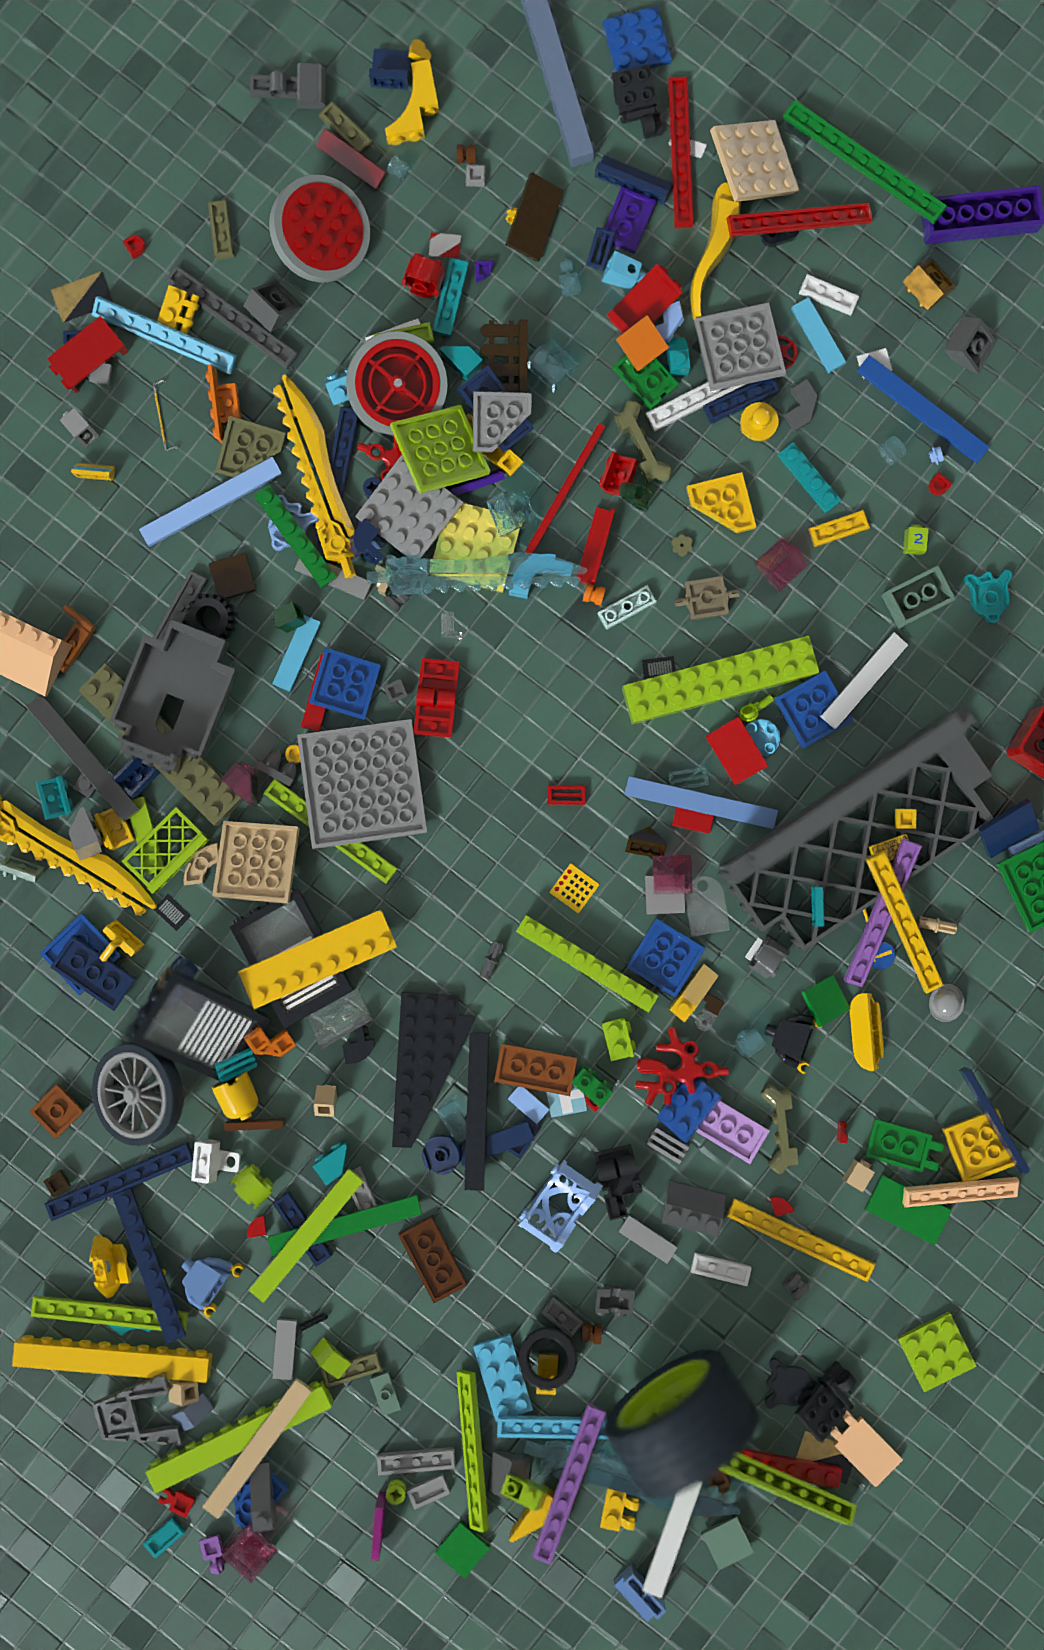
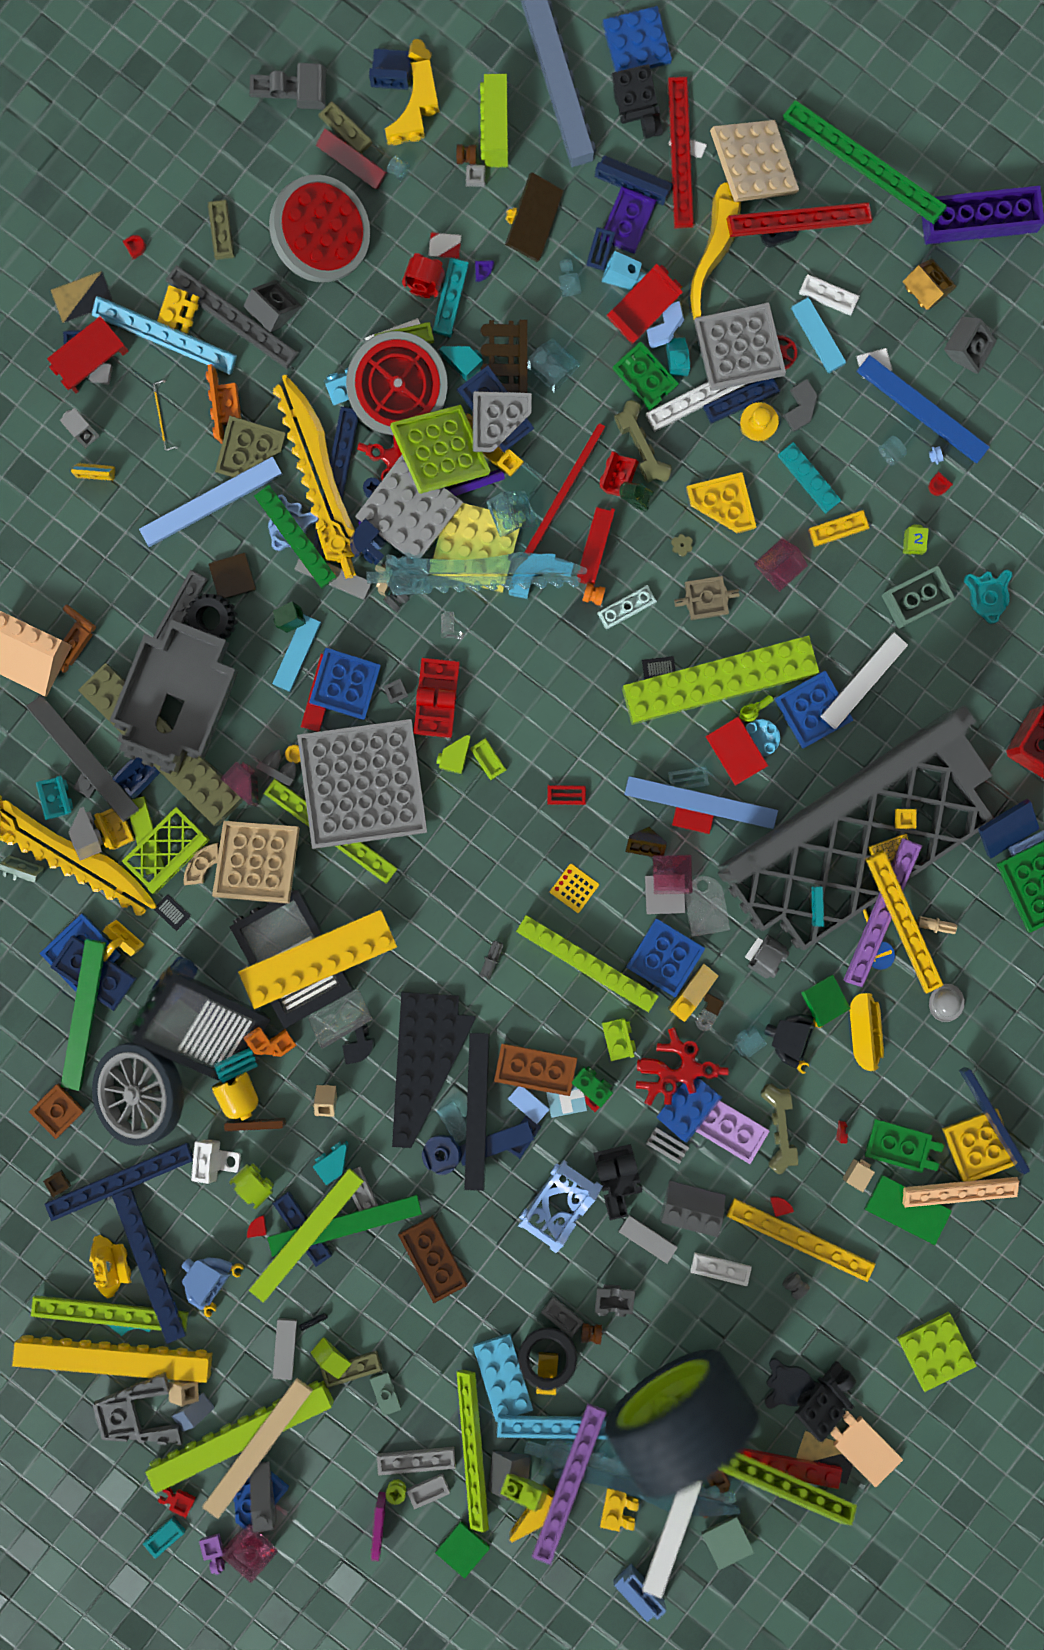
orange tile [616,315,669,371] -> none
none -> green tile [61,938,106,1091]
none -> lime slope [436,735,471,774]
none -> lime tile [470,738,506,781]
none -> lime brick [480,74,508,167]

